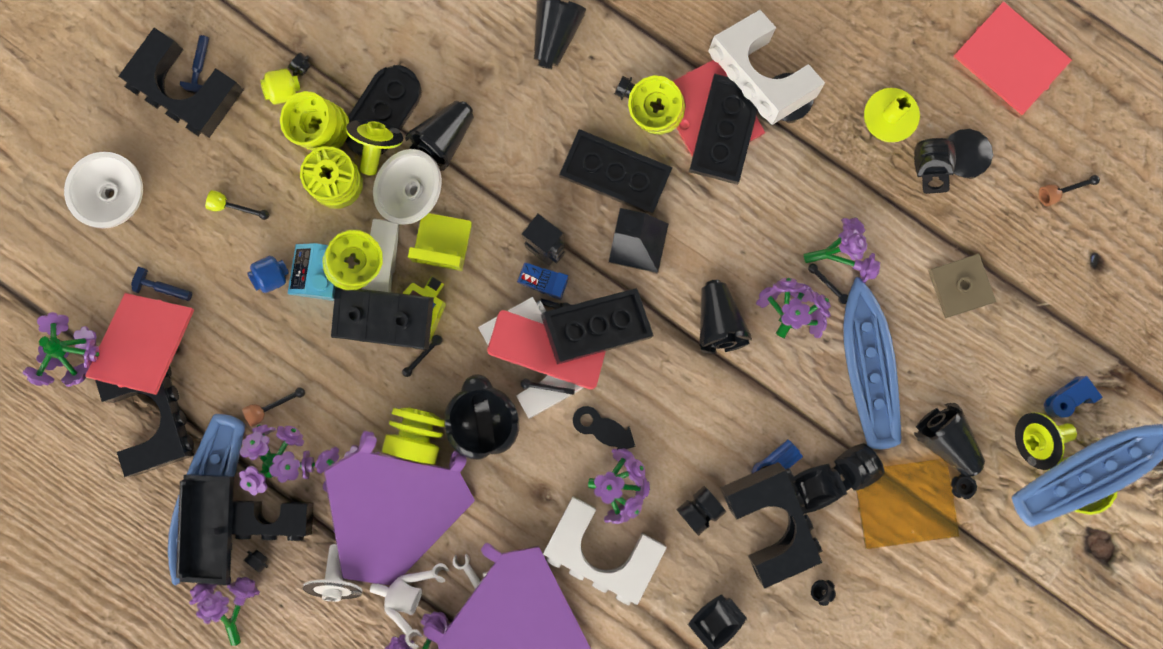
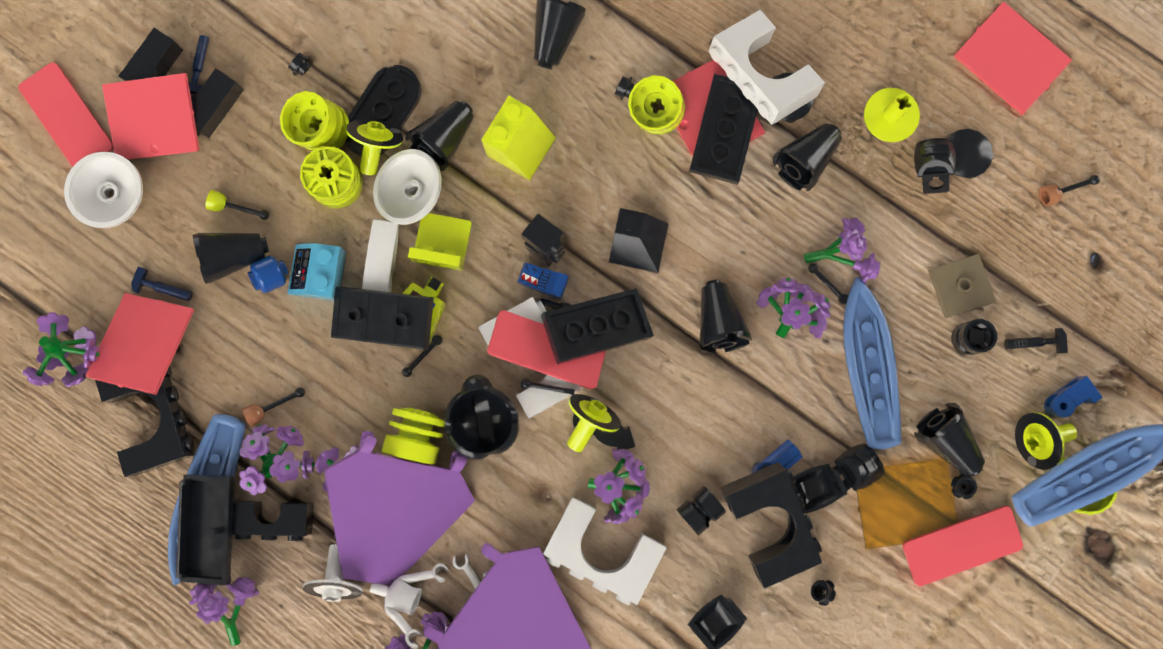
black plate [244,549,268,573] -> none
neon yellow head [260,69,300,105] -> none
neon yellow wheel [323,230,383,290] -> none
black plate [559,129,673,216] -> none
none -> coral piece [18,62,114,167]
none -> coral piece [102,73,200,160]
none -> black cone [193,233,269,284]
none -> neon yellow slope [481,96,556,181]
none -> neon yellow piece [567,394,621,452]
none -> black cone [773,123,842,192]
none -> coral piece [902,505,1023,586]
none -> black wheel [951,319,998,355]
none -> black piece [1004,328,1068,353]

